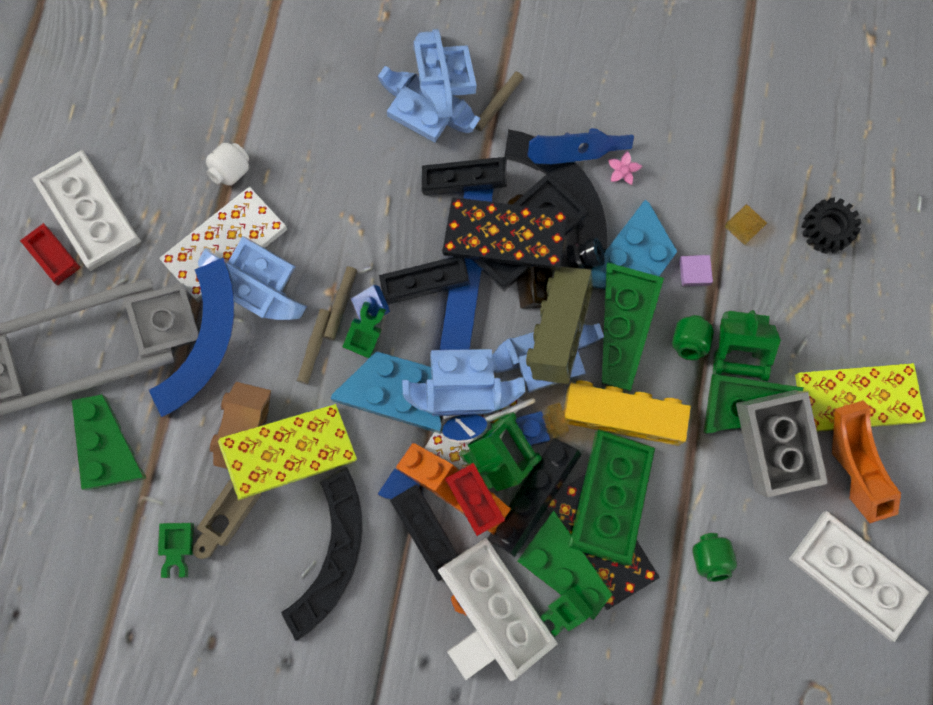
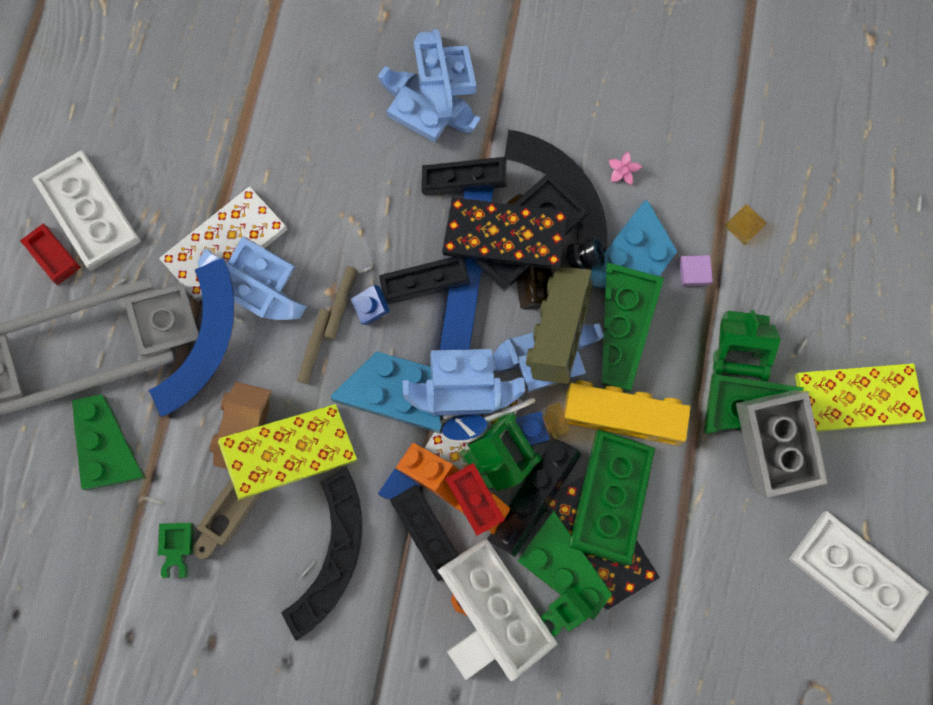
white head [206,143,249,185] -> none
green plate [342,301,386,358] -> none
dark tan piece [475,71,524,131] -> none
blue piece [528,128,634,164] -> none
green head [672,315,714,361] -> none
green head [692,533,737,582] -> none
black tyre [801,198,861,254] -> none
orange arch [832,400,901,523] -> none

